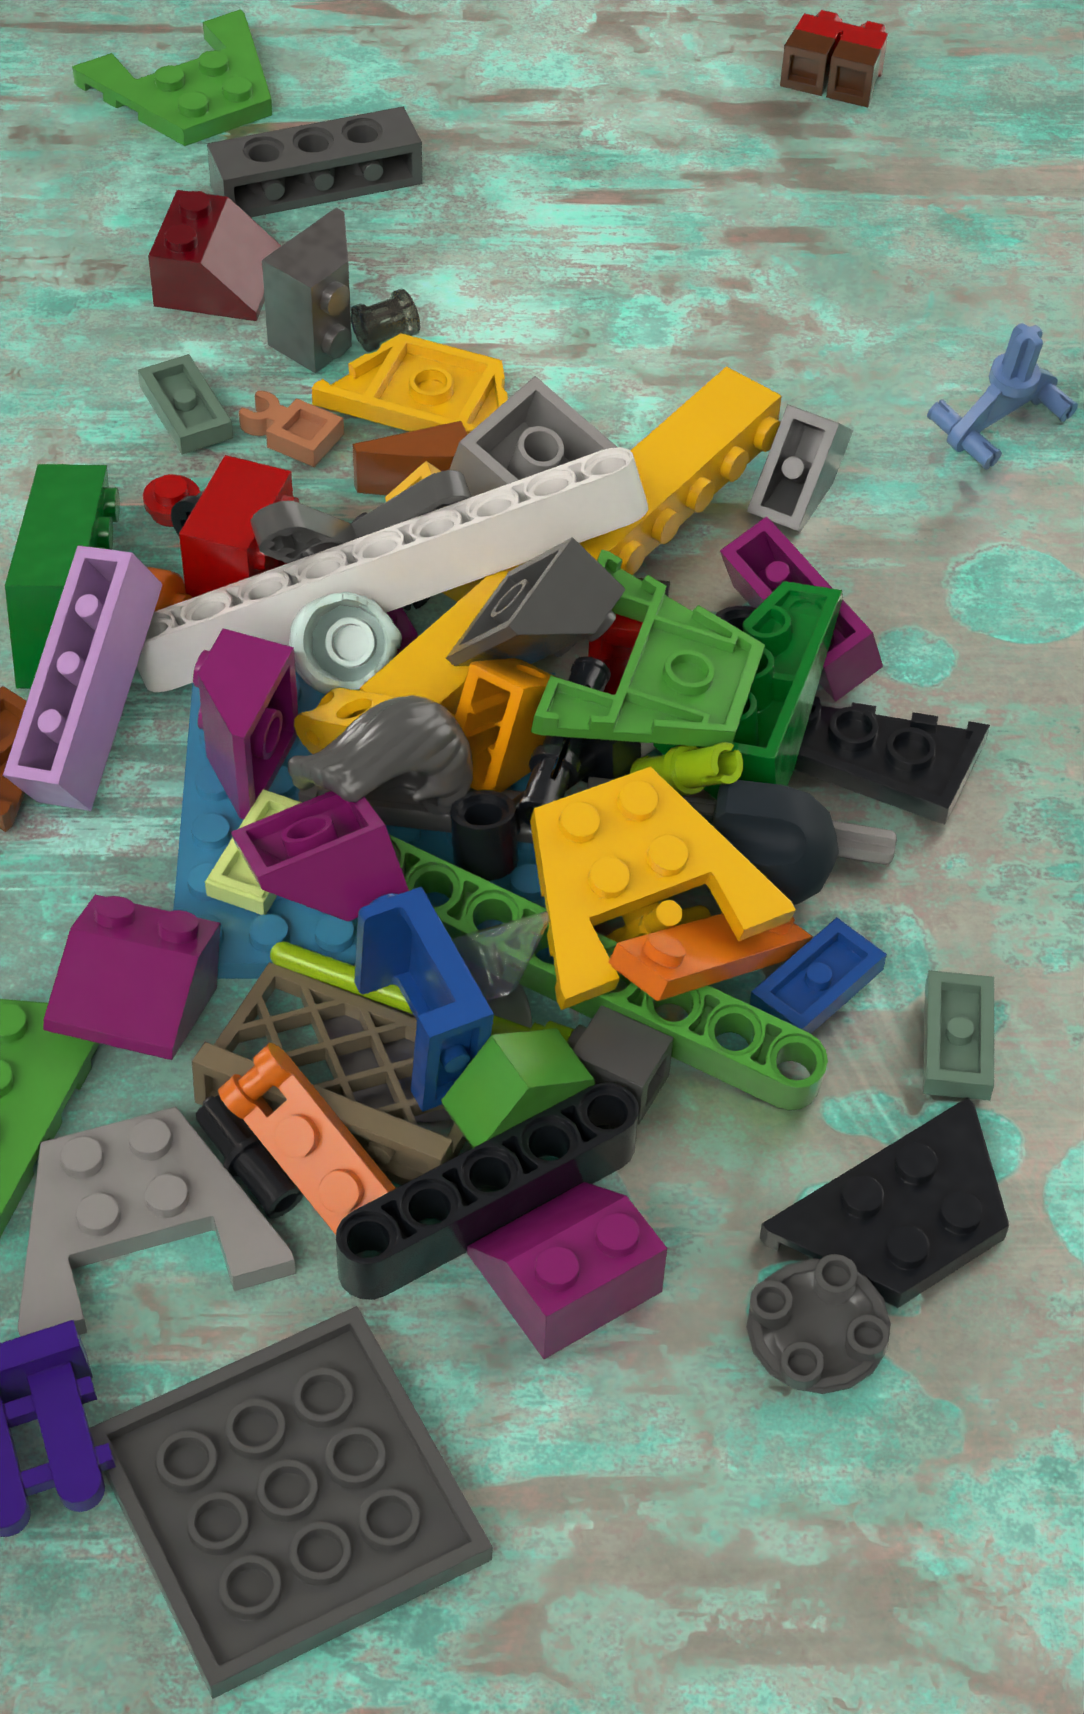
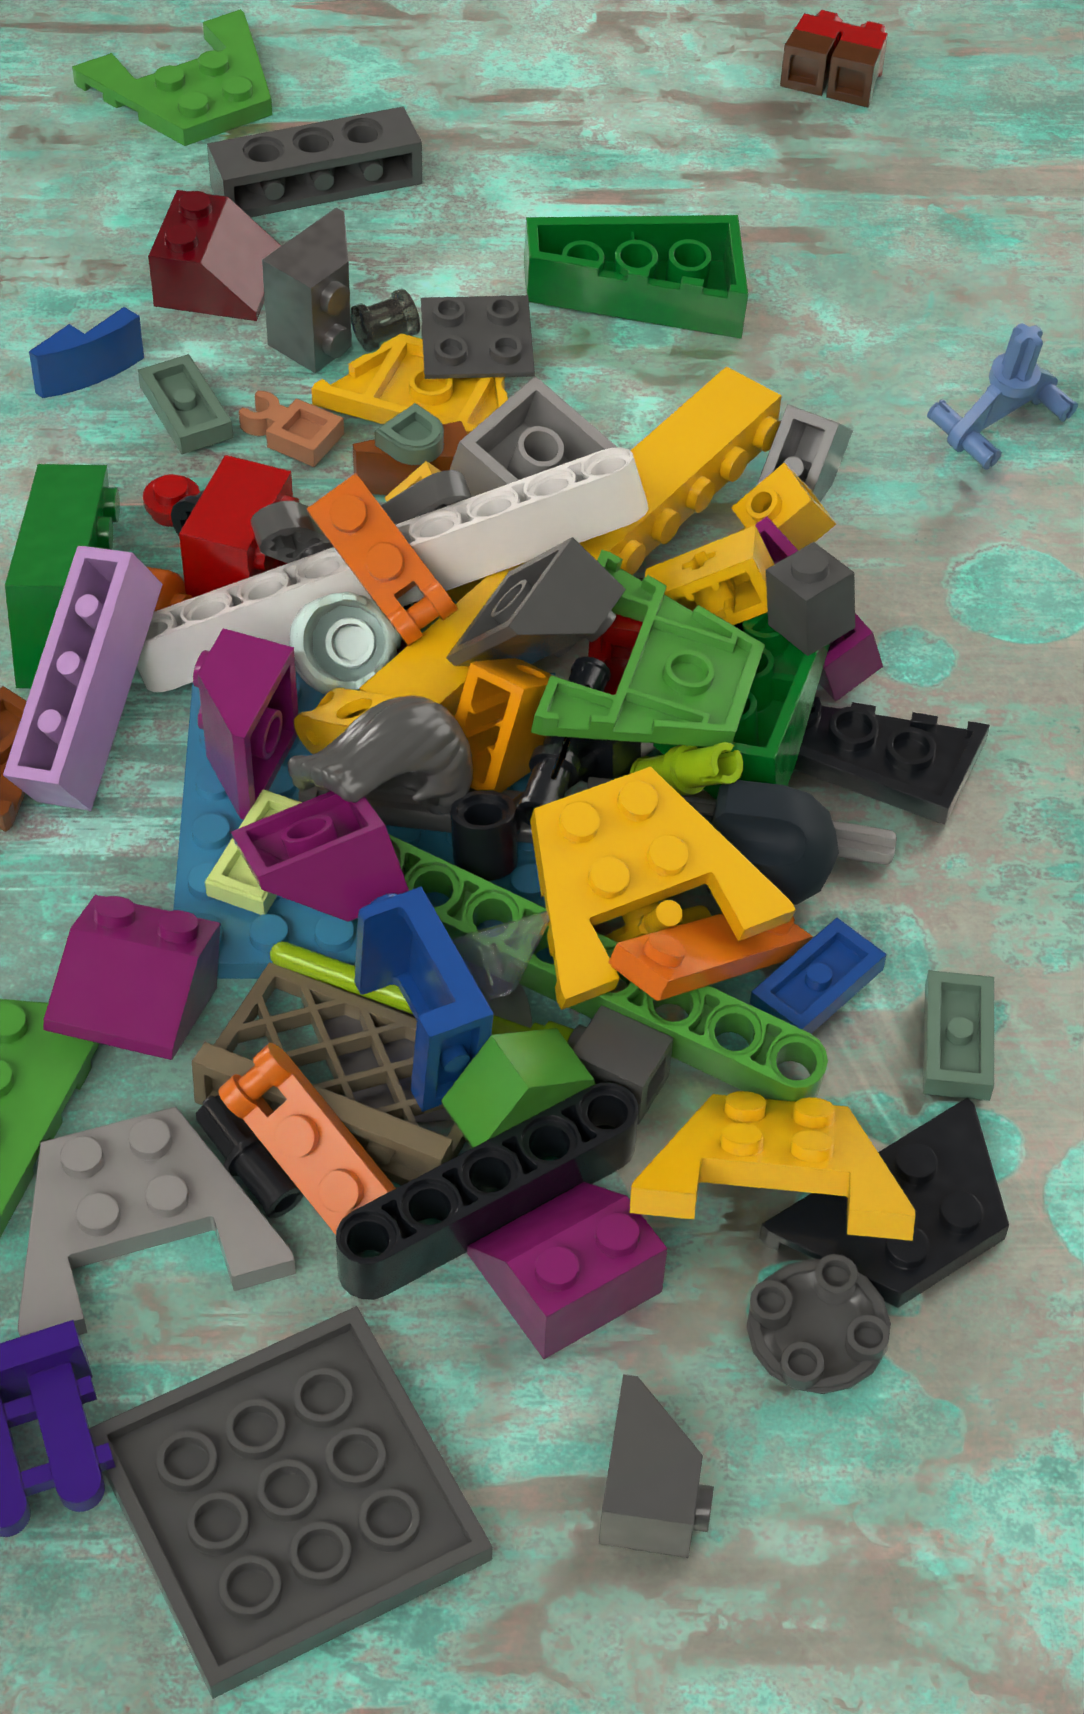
none -> blue slope [29,307,144,398]
none -> orange plate [306,473,458,646]
none -> sand green tile [375,403,444,465]
none -> dark grey hinge [421,295,535,379]
none -> green wedge [524,215,748,339]
none -> dark grey slope [599,1374,714,1558]
none -> yellow wing [630,1091,915,1241]
none -> yellow brick [644,525,774,625]
none -> yellow brick [731,462,836,550]
none -> dark grey brick [766,542,855,656]

